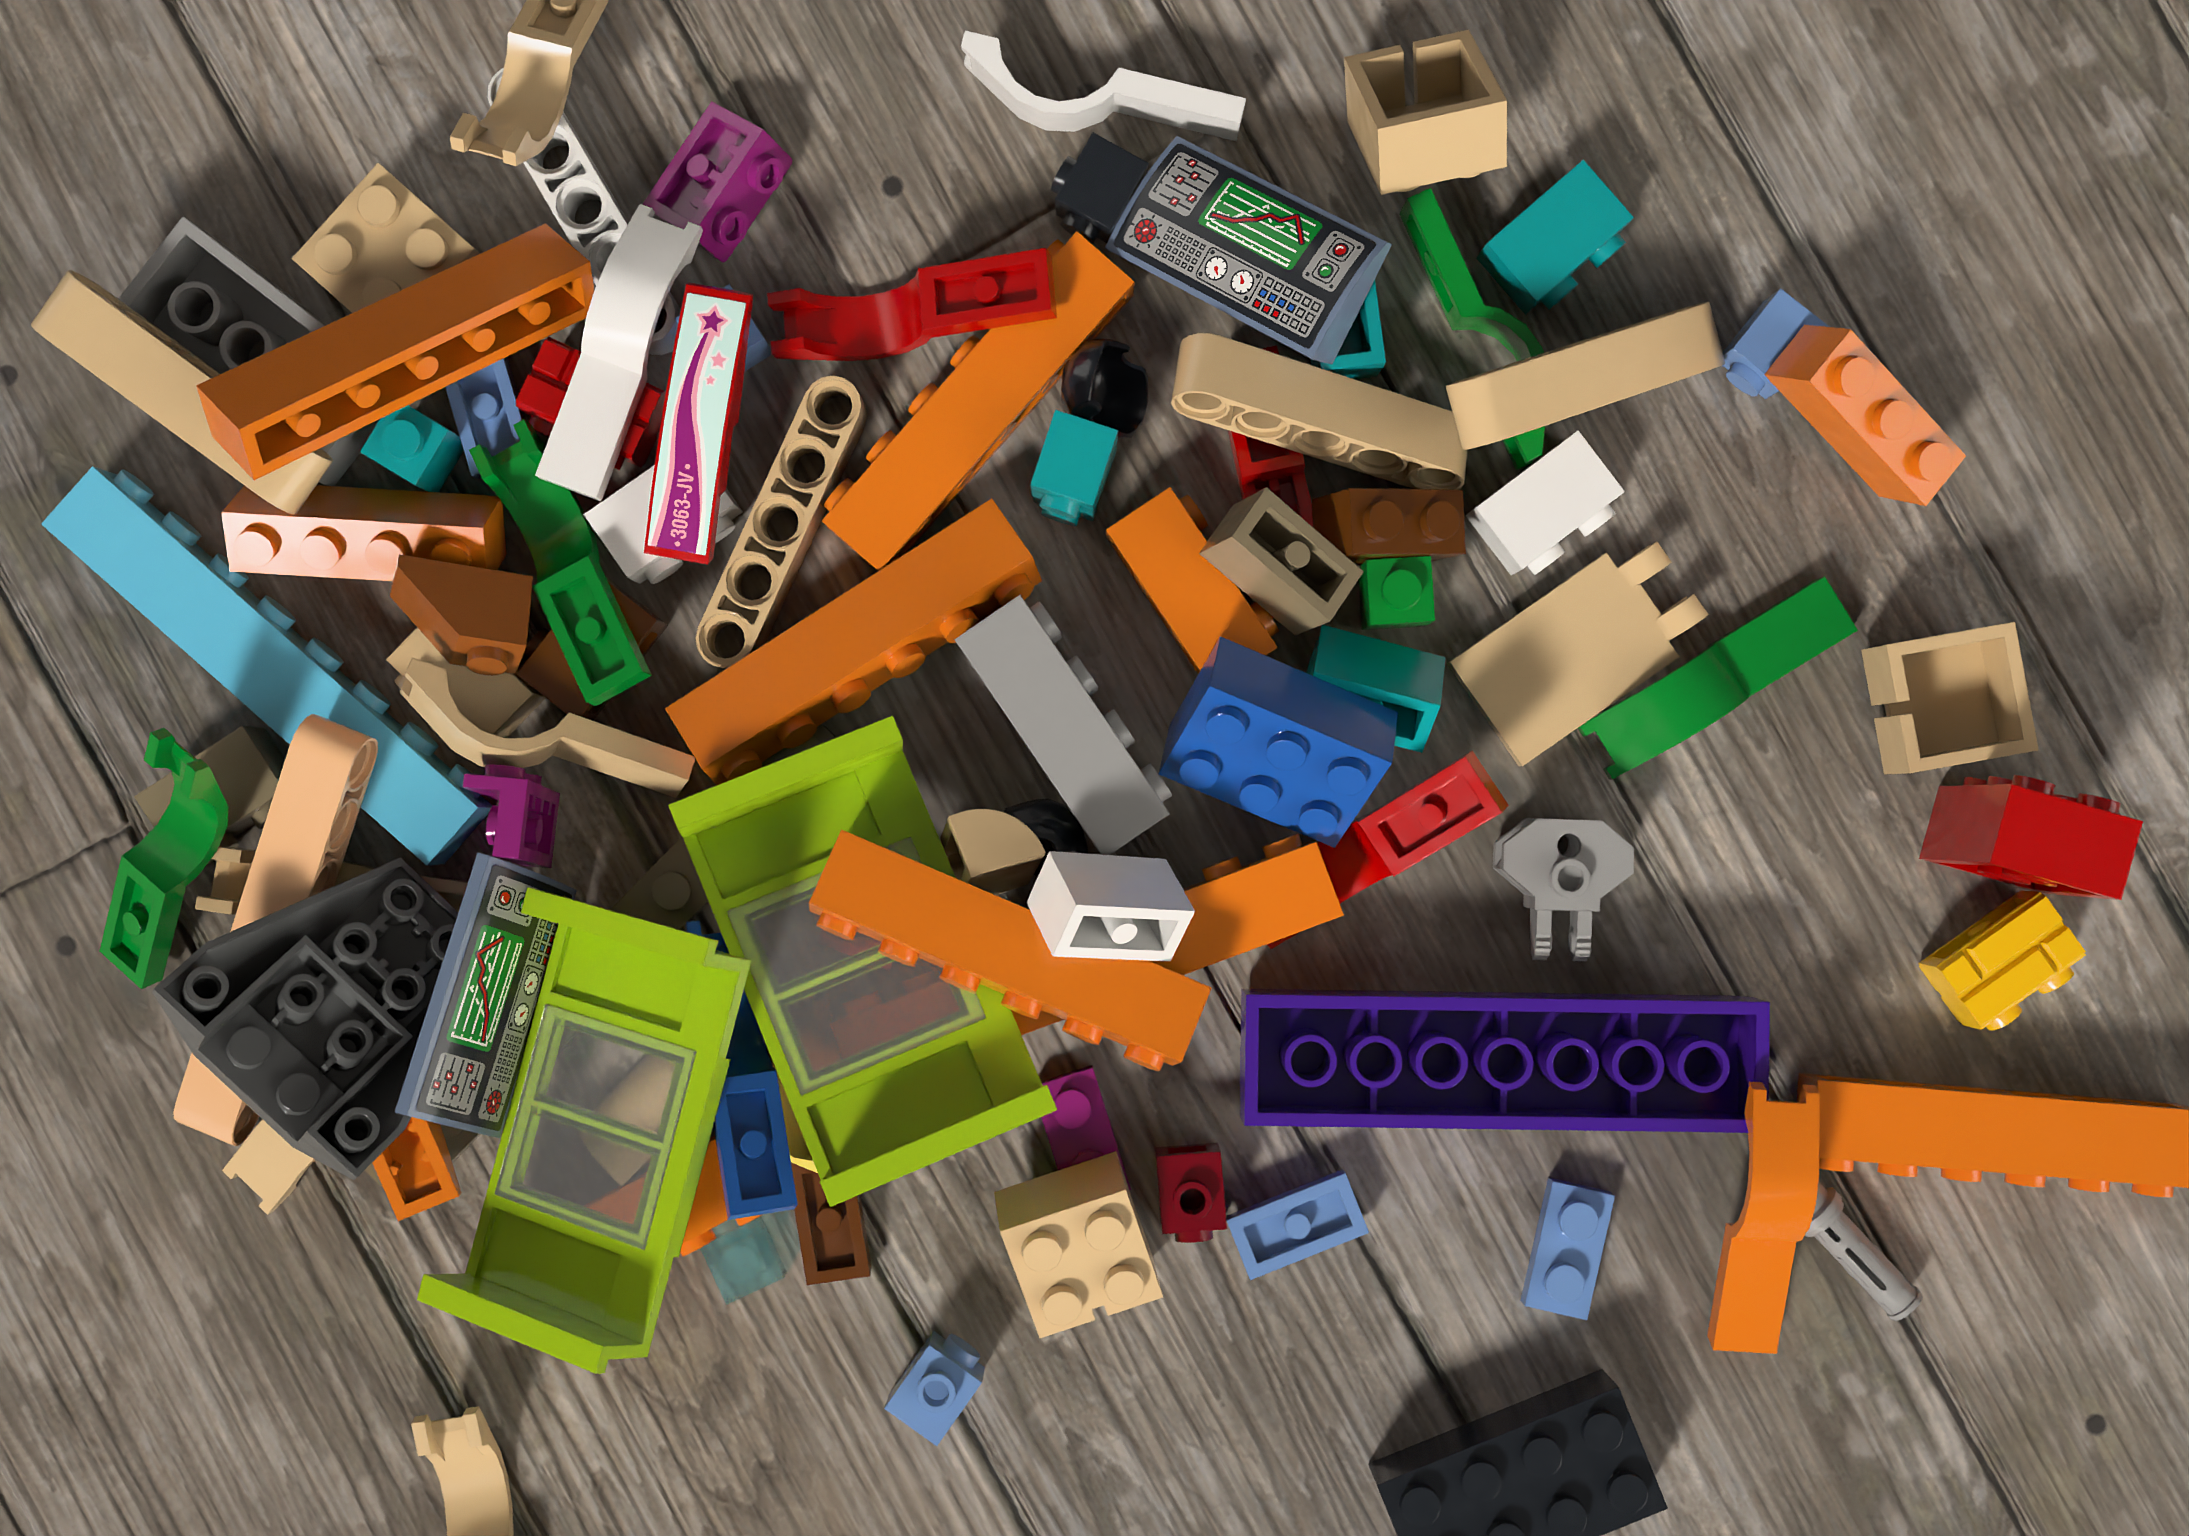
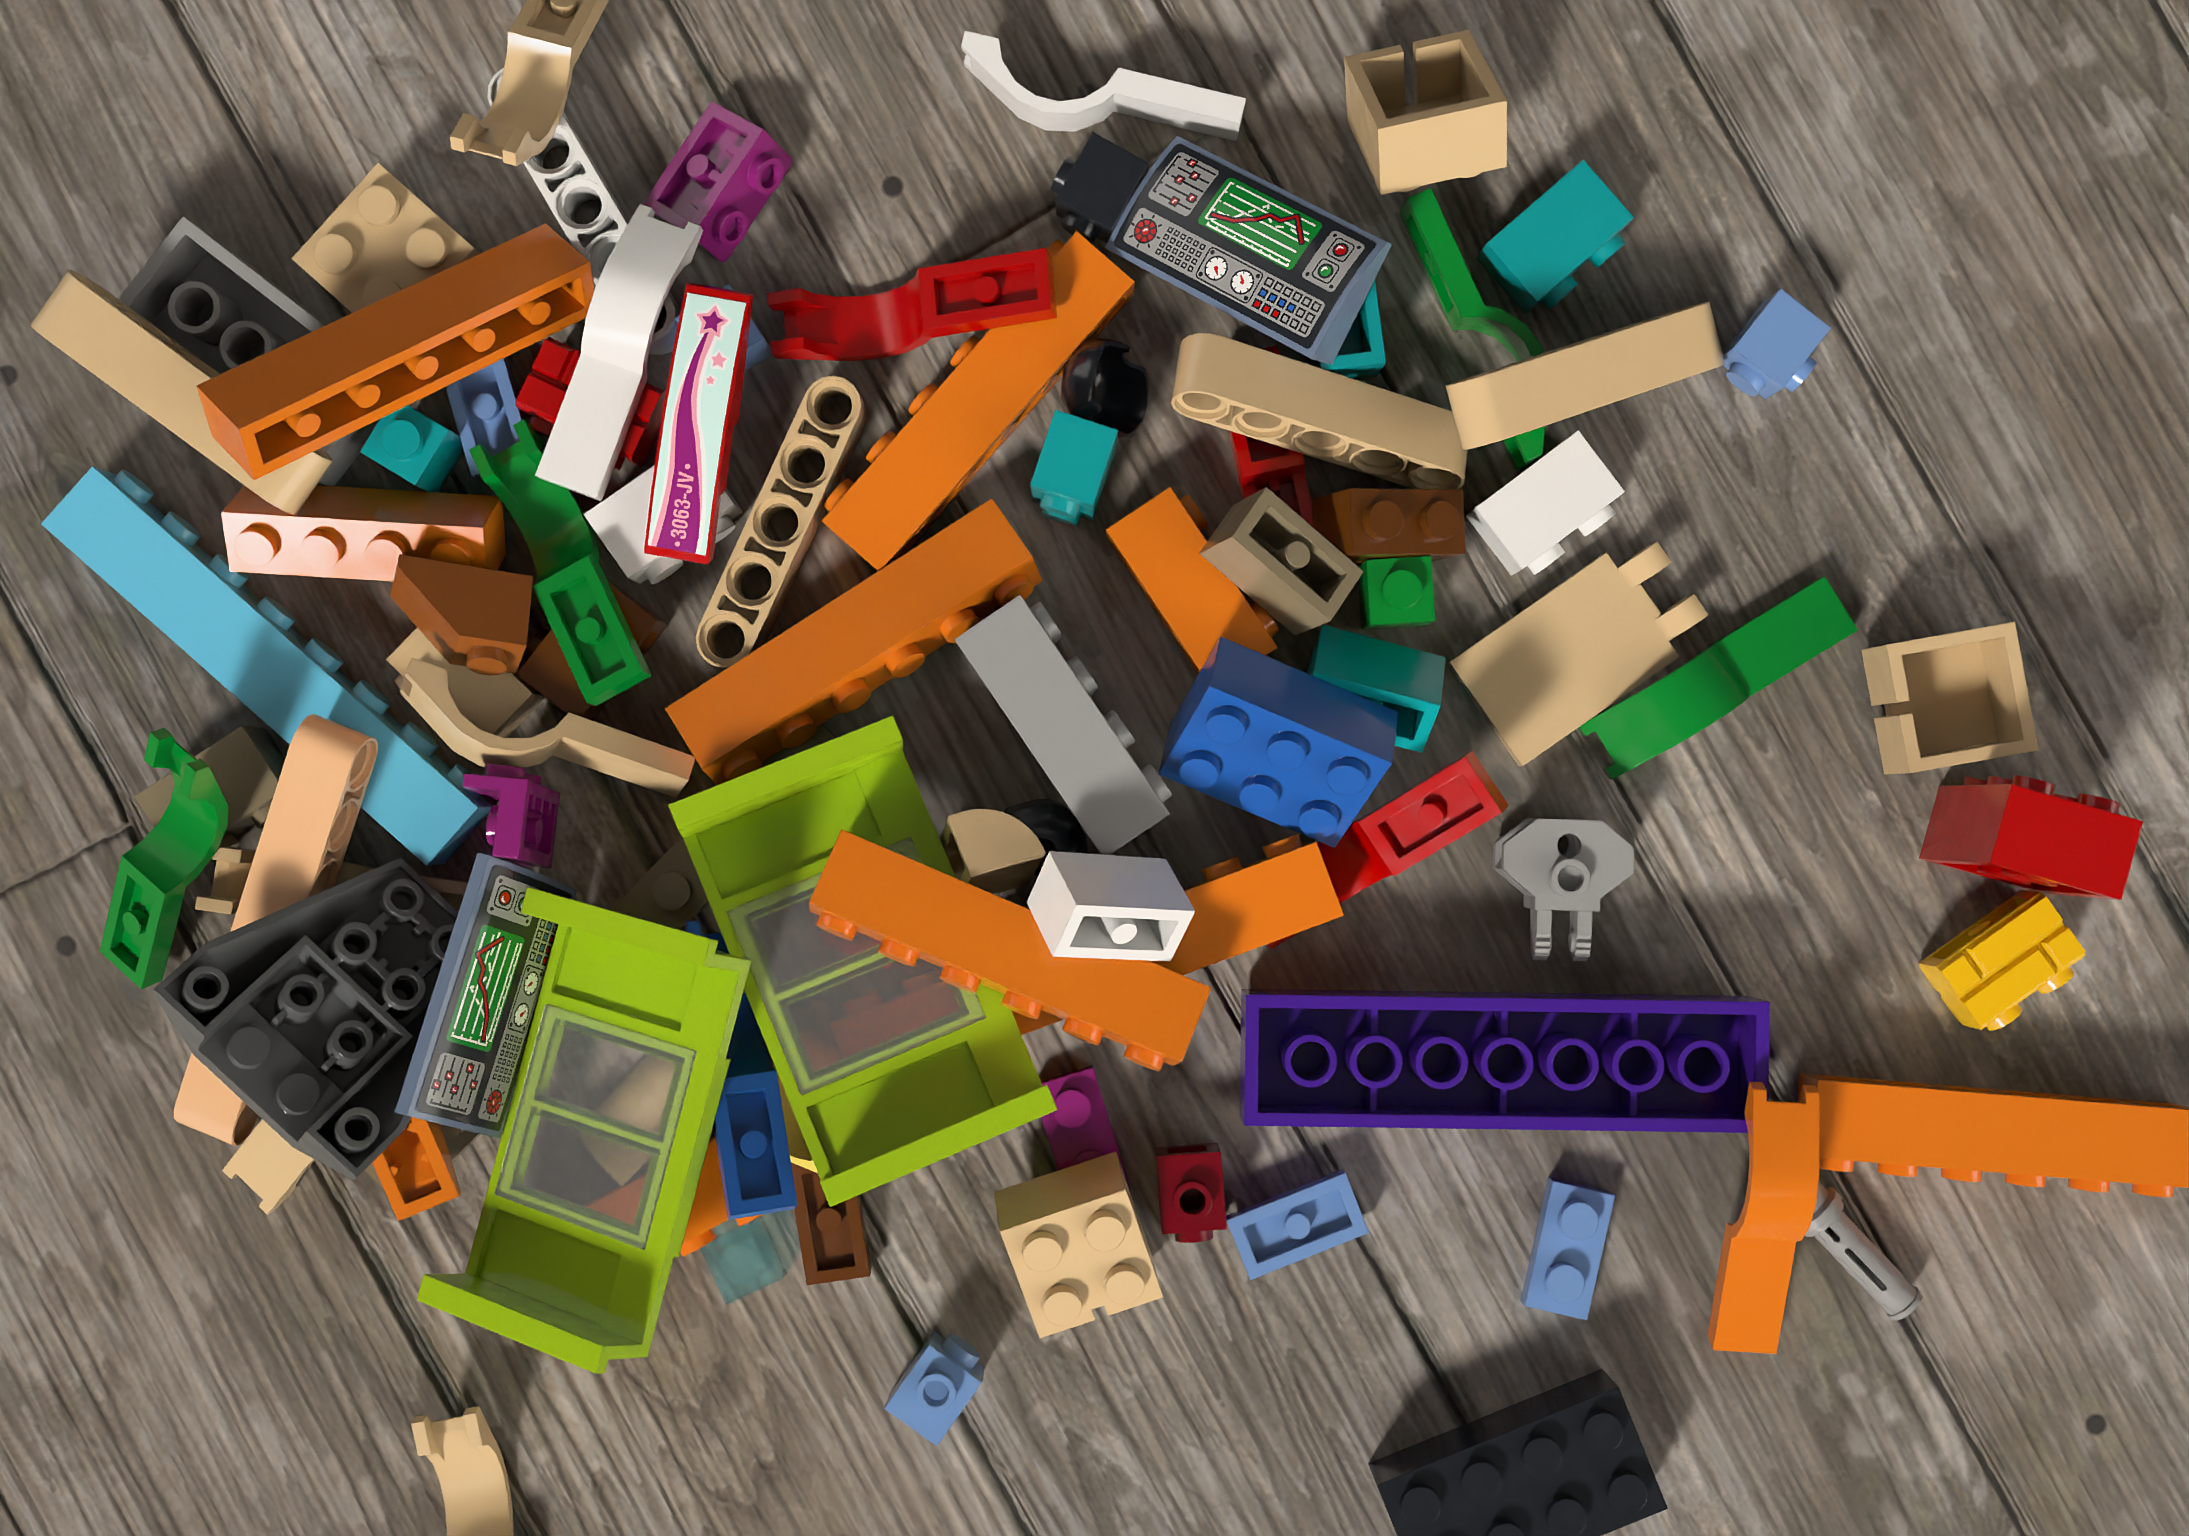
orange brick [1764,324,1966,506] -> none

